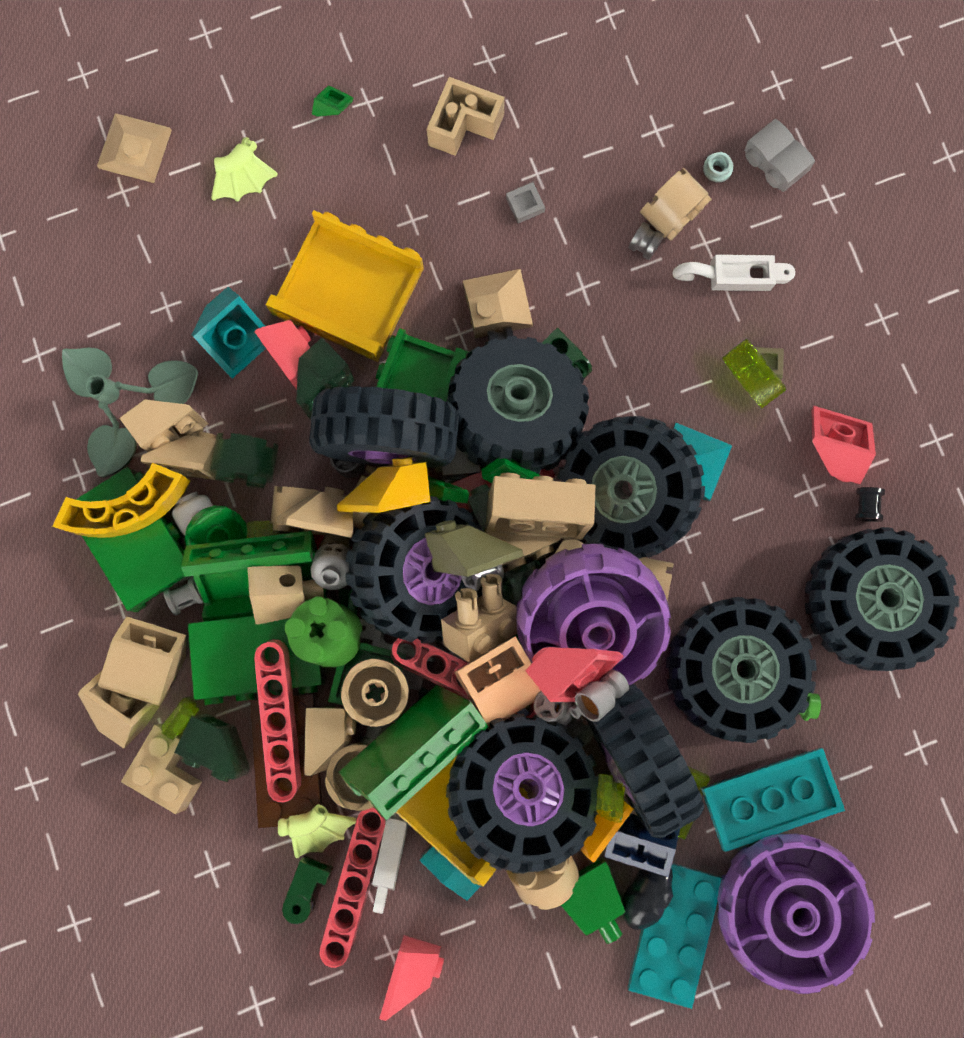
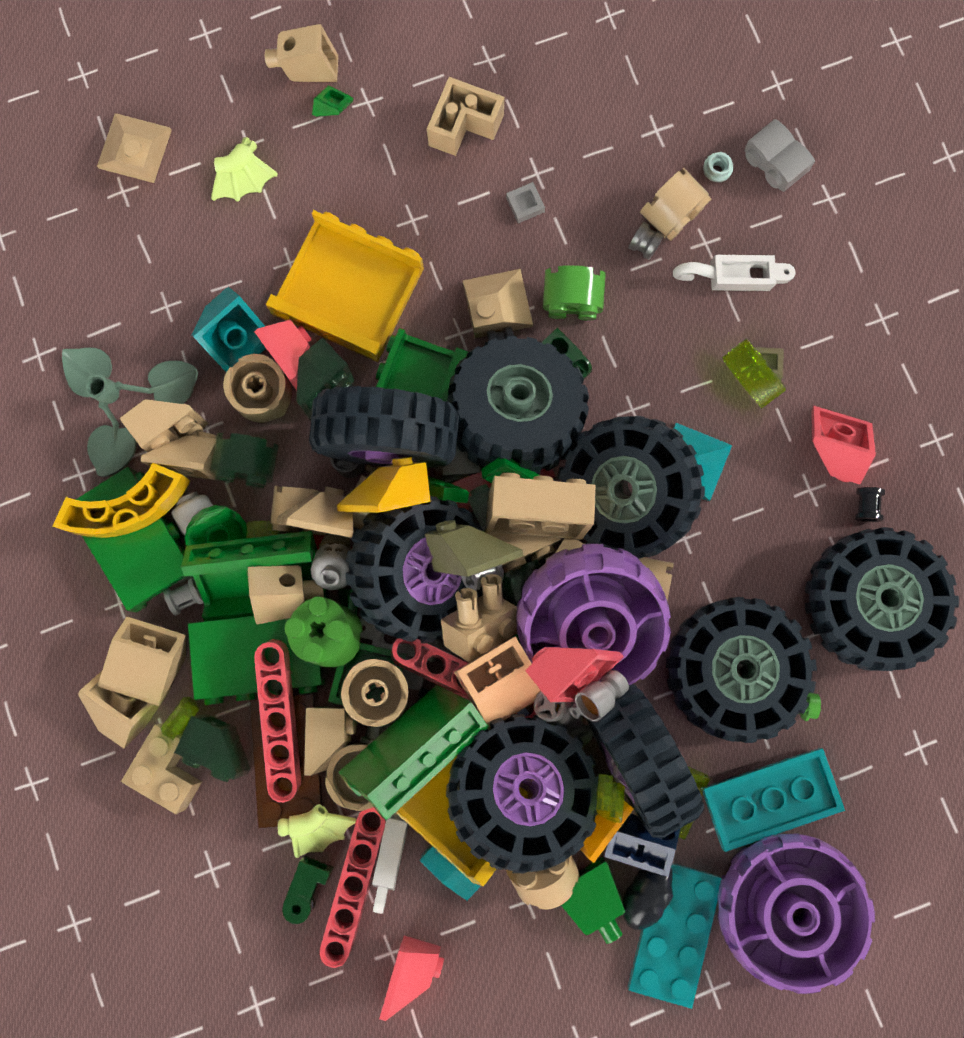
none -> tan brick [223,354,292,423]
none -> tan torso [265,24,338,82]
none -> bright green brick [543,266,606,321]

